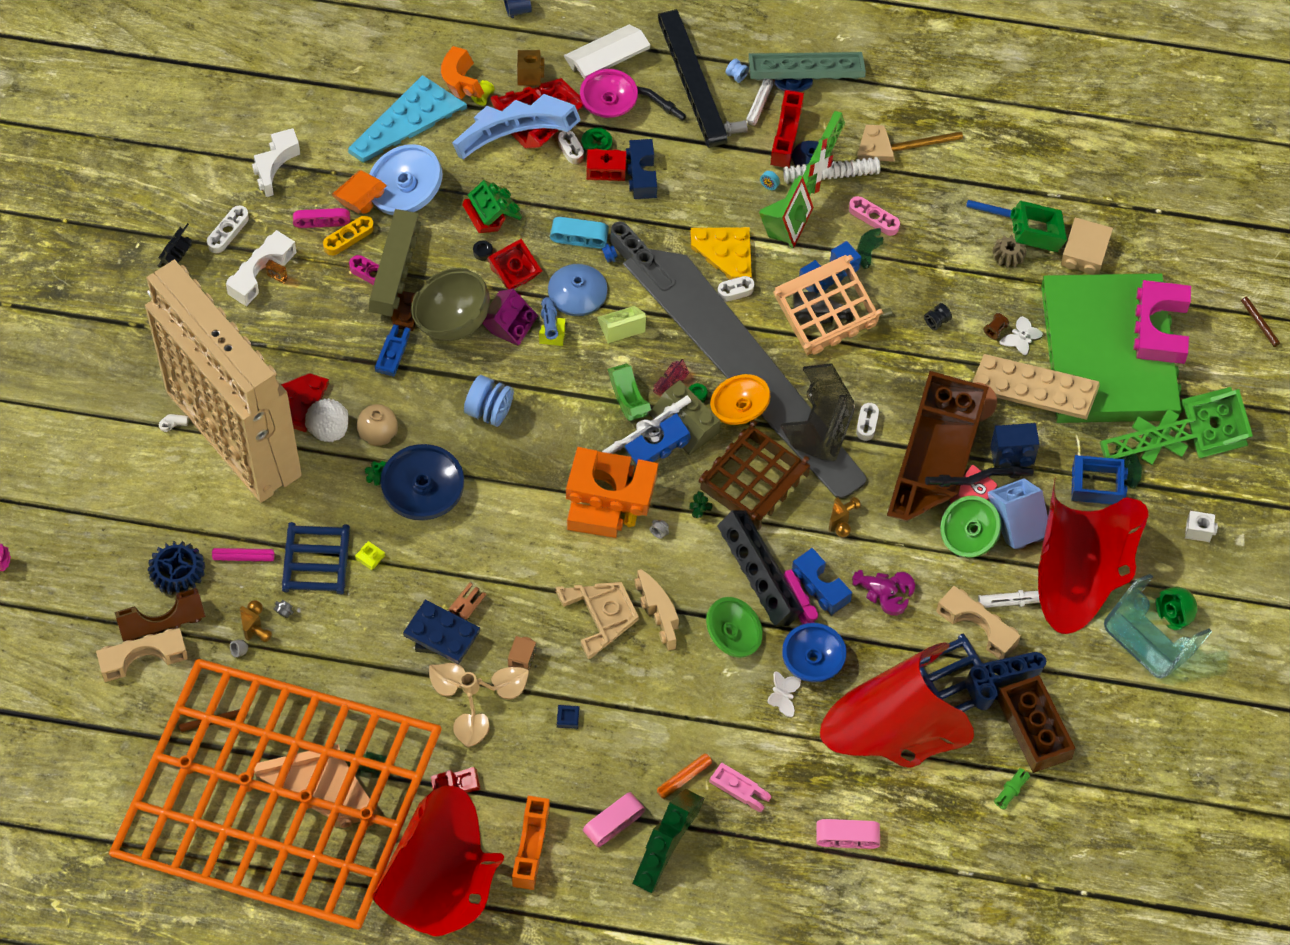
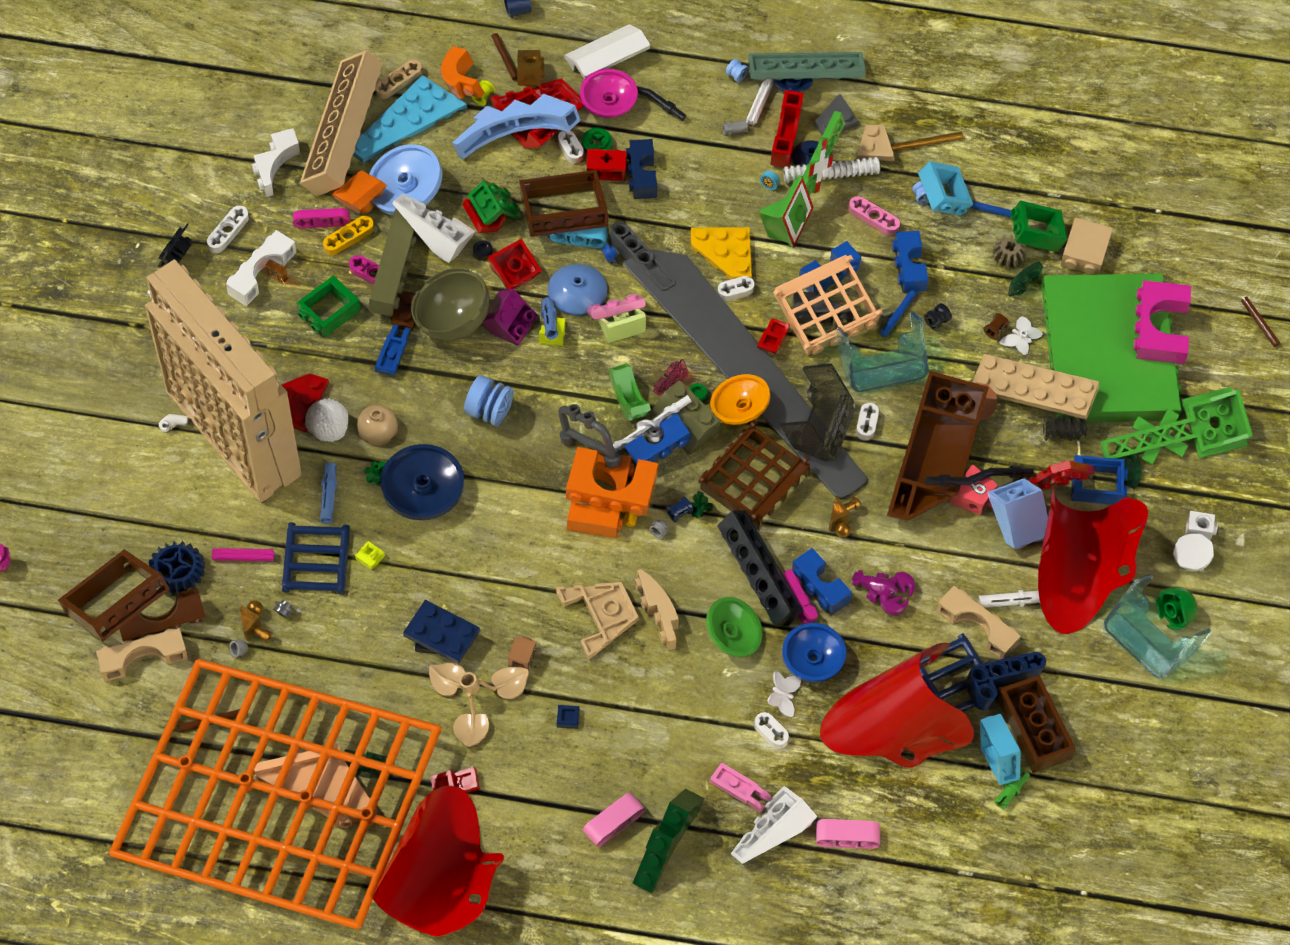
nougat arm [448,582,486,620] -> none
orange arch [512,796,550,890] -> none
orange axle [657,753,712,799] -> none
black beam [658,9,728,148] -> none
clear green piece [856,228,884,269] -> none
bright green dish [940,496,1001,558] -> none
dark blue brick [990,423,1040,468] -> none
none -> reddish brown window [58,549,170,642]
none -> green window [297,275,361,338]
none -> tan brick [300,50,383,196]
none -> medium blue pin [320,462,338,524]
none -> tan beam [375,60,422,99]
none -> white wedge [392,194,475,263]
none -> reddish brown bar [491,33,517,80]
none -> reddish brown window [519,170,609,237]
none -> dark grey bar [558,404,621,468]
none -> bright pink hinge [587,294,646,320]
none -> dark blue bush [666,496,693,523]
none -> white wedge [731,786,817,864]
none -> white beam [754,712,789,749]
none -> red slope [757,318,790,354]
none -> dark grey wing [815,94,858,136]
none -> clear light blue windscreen [836,311,929,392]
none -> blue bar [880,290,917,338]
none -> blue arch [892,231,928,293]
none -> light blue wheel [912,182,929,205]
none -> medium azure window [918,161,973,216]
none -> medium azure window [980,714,1021,785]
none -> clear green slope [1008,261,1043,297]
none -> red plate [1029,460,1095,491]
none -> clear smoke piece [1043,415,1087,442]
none -> white hat [1173,534,1214,572]

